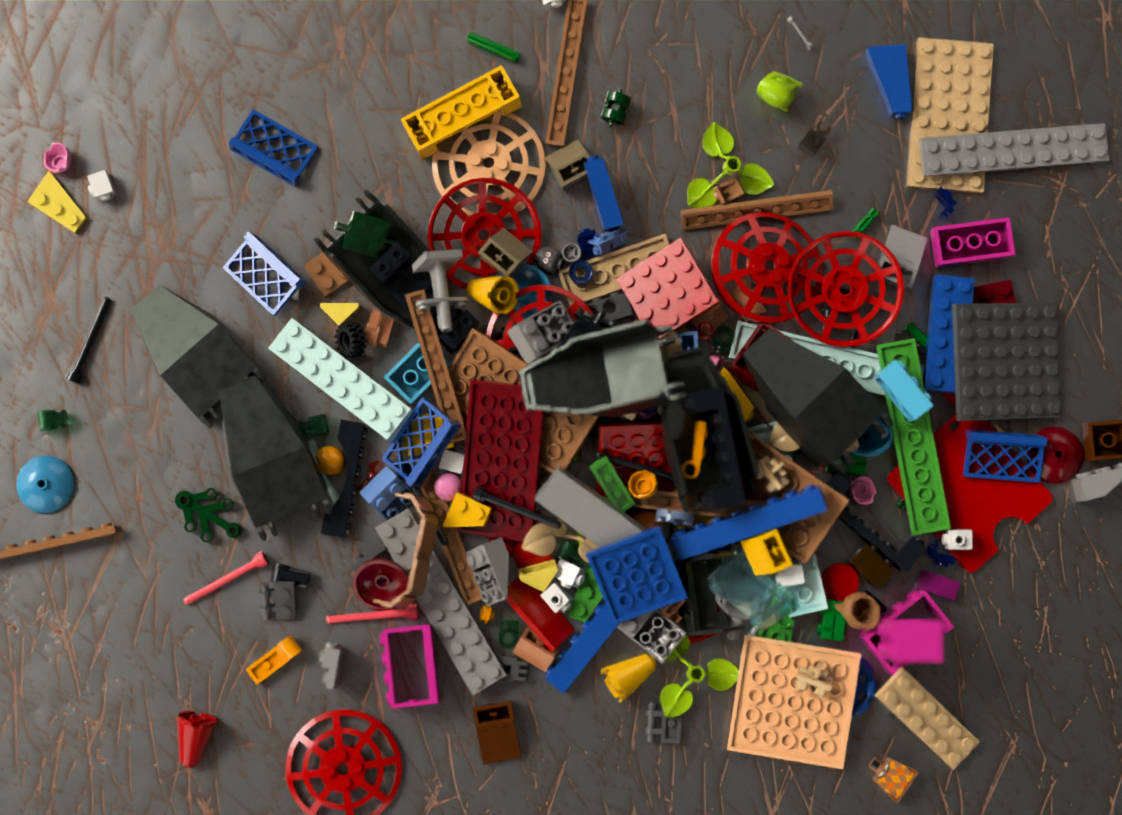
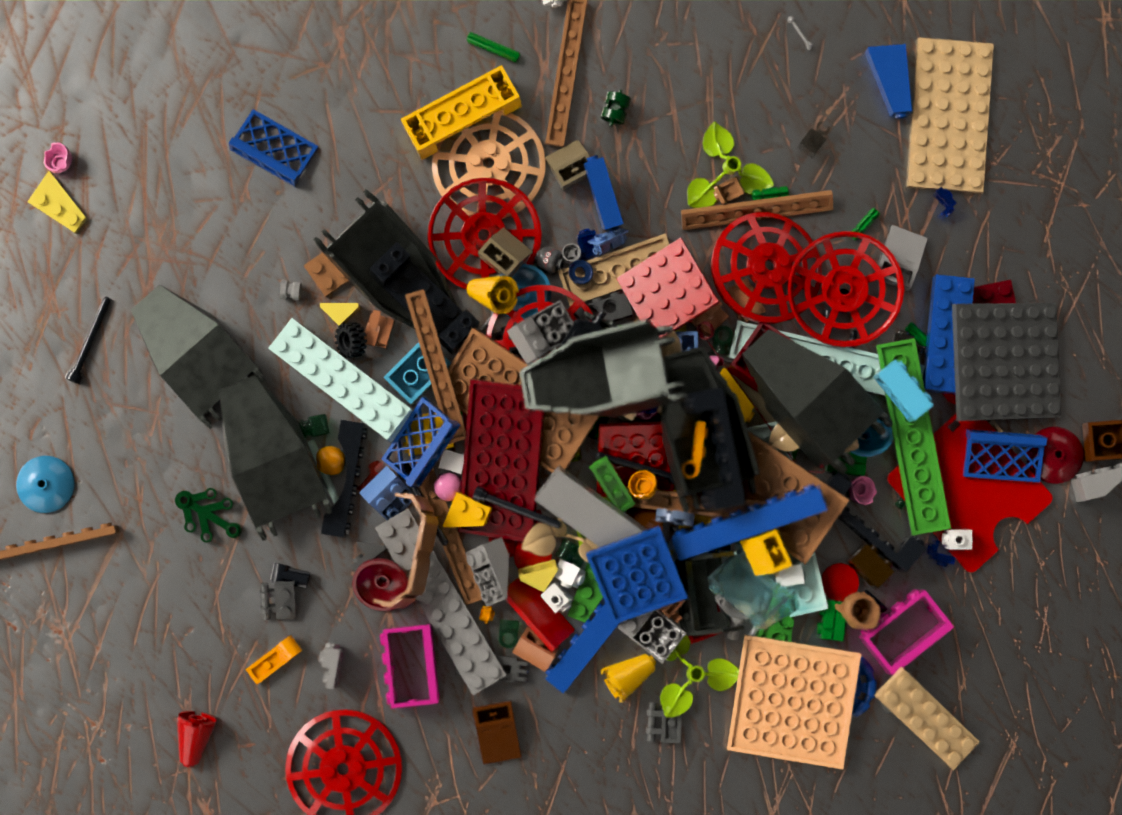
clear green piece [37,409,68,431] -> none
white brick [87,170,116,202] -> none
coral piece [184,551,269,605] -> none
fence [223,231,307,316] -> none
coral piece [326,604,419,624] -> none
dark green plate [334,210,398,259] -> none
light grey piece [412,249,467,332] -> none
lime helmet [756,71,803,112] -> none
tan hips [756,456,790,493] -> none
tan hips [797,663,834,697] -> none
torso [868,757,919,803] -> none
dark pink hose [877,619,943,662] -> none
magenta slope [916,570,961,601] -> none
light grey plate [919,123,1109,177] -> none
dark pink brick [930,217,1015,268] -> none
none -> green axle [752,186,789,200]

